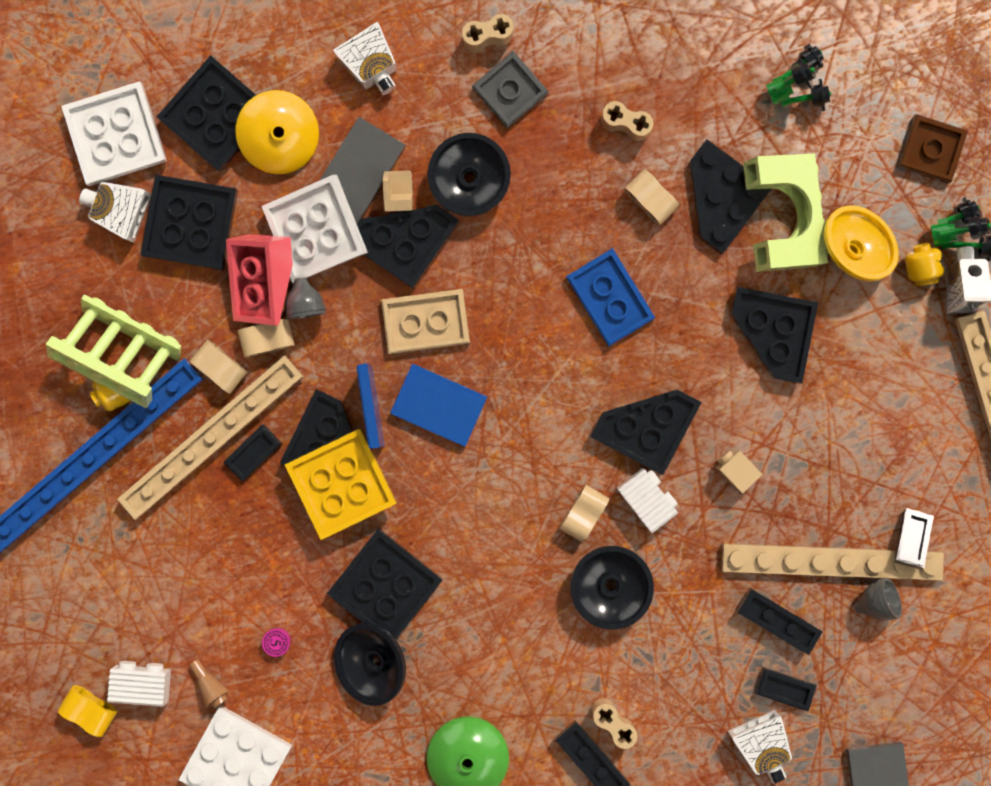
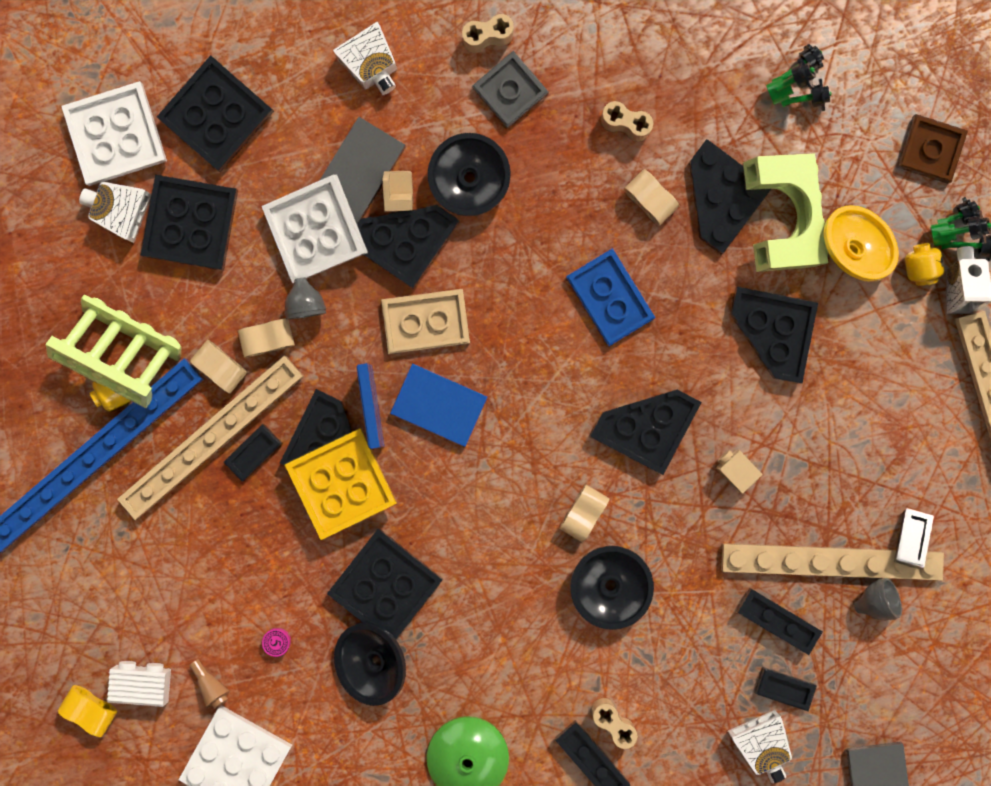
coral slope [226,234,293,326] -> none
yellow dish [236,90,319,174] -> none
white brick [617,468,678,533] -> none

